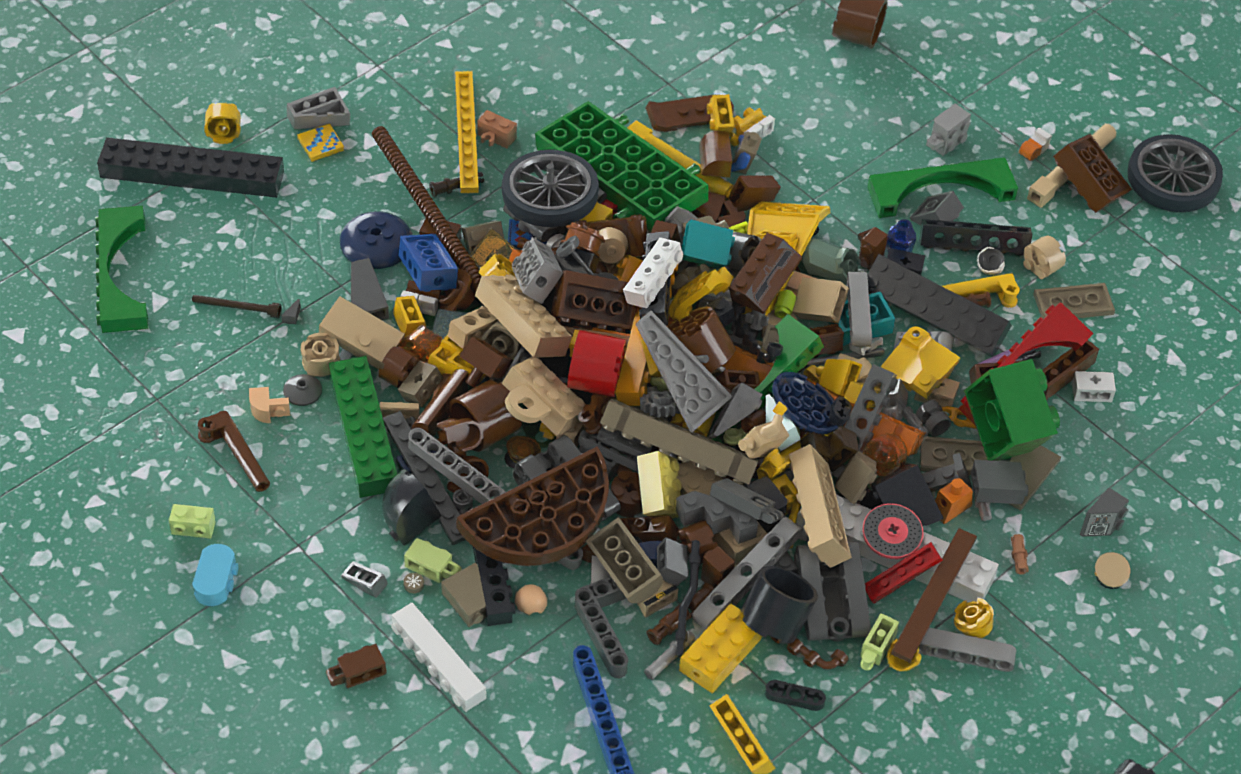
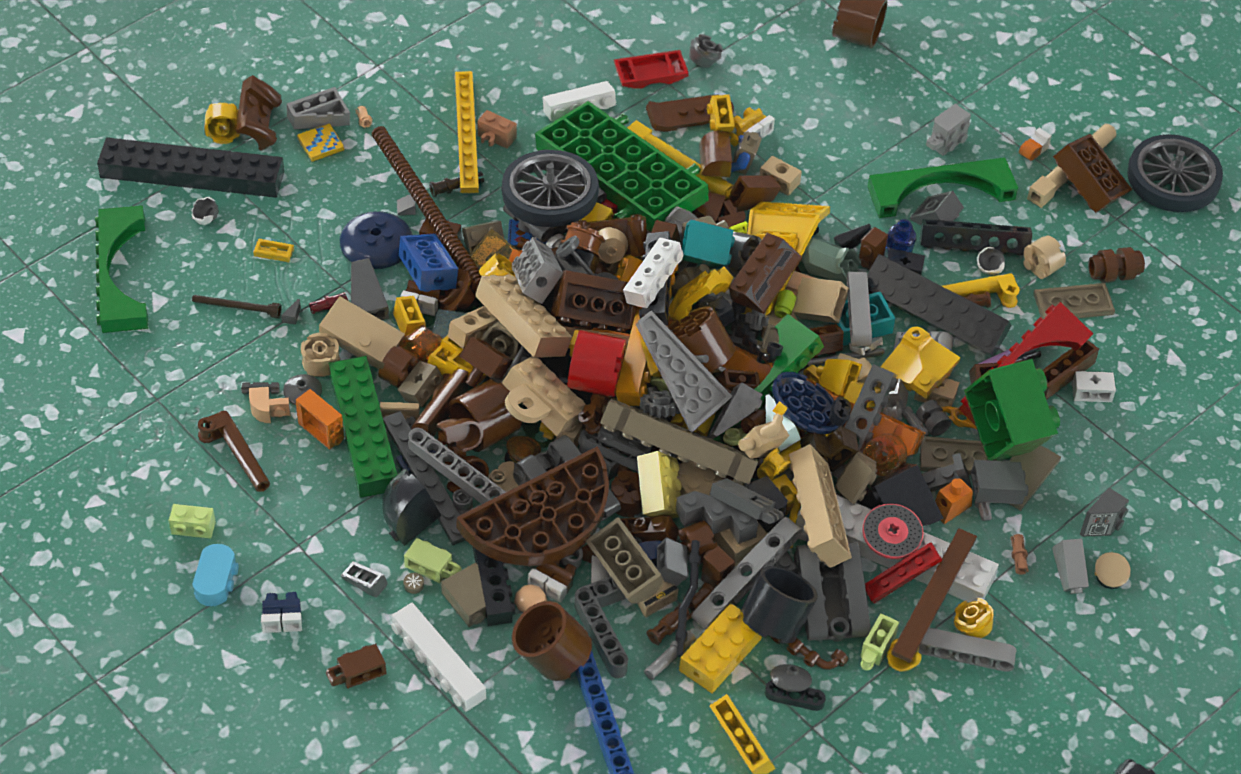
none -> dark grey hair [191,197,219,225]
none -> reddish brown piece [235,75,282,151]
none -> dark grey axle [241,382,280,394]
none -> yellow tile [253,239,294,262]
none -> hips [261,592,302,633]
none -> orange window [296,389,344,450]
none -> dark red pin [309,292,348,314]
none -> light nougat pin [355,106,372,128]
none -> light grey slope [397,194,416,215]
none -> tan plate [488,461,518,492]
none -> reddish brown brick [512,601,592,681]
none -> hips [528,560,576,603]
none -> white brick [543,81,616,121]
none -> red slope [614,50,689,89]
none -> flat silver cone [689,34,723,68]
none -> tan brick [760,156,802,196]
none -> dark grey dish [770,664,812,692]
none -> black slope [834,224,871,249]
none -> light grey slope [1052,539,1089,594]
none -> reddish brown piece [1088,247,1145,283]

